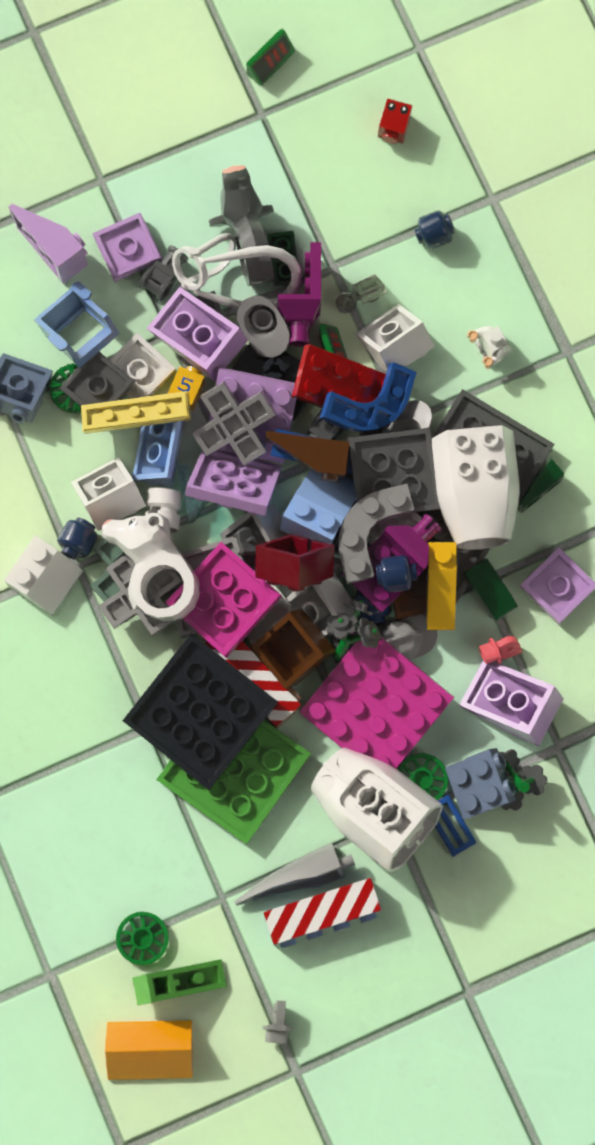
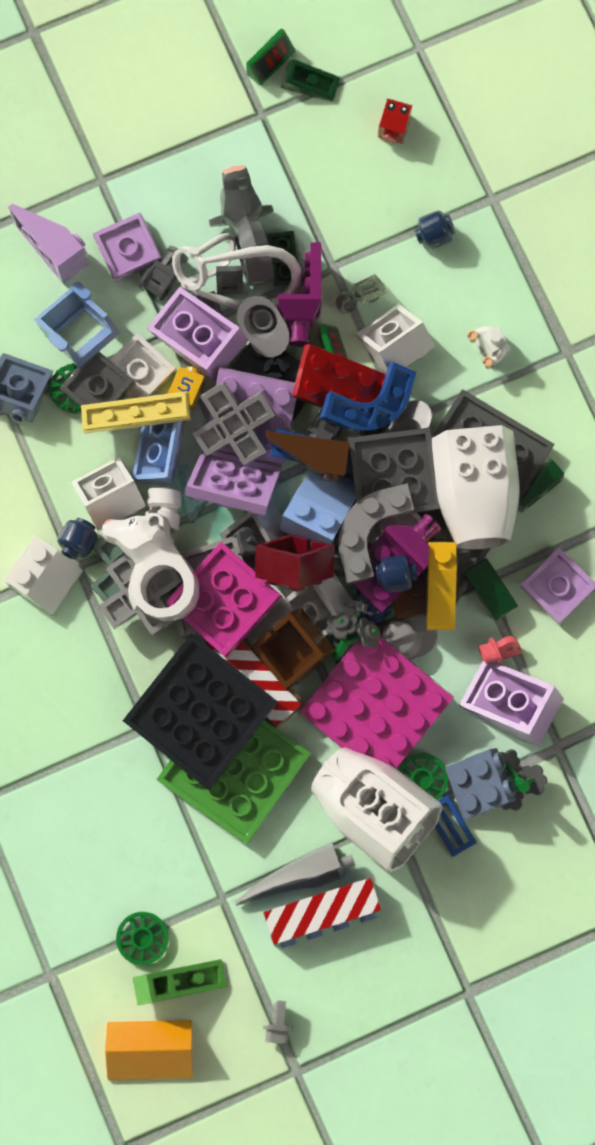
none -> dark grey plate [216,266,244,295]
none -> dark green slope [281,58,340,101]

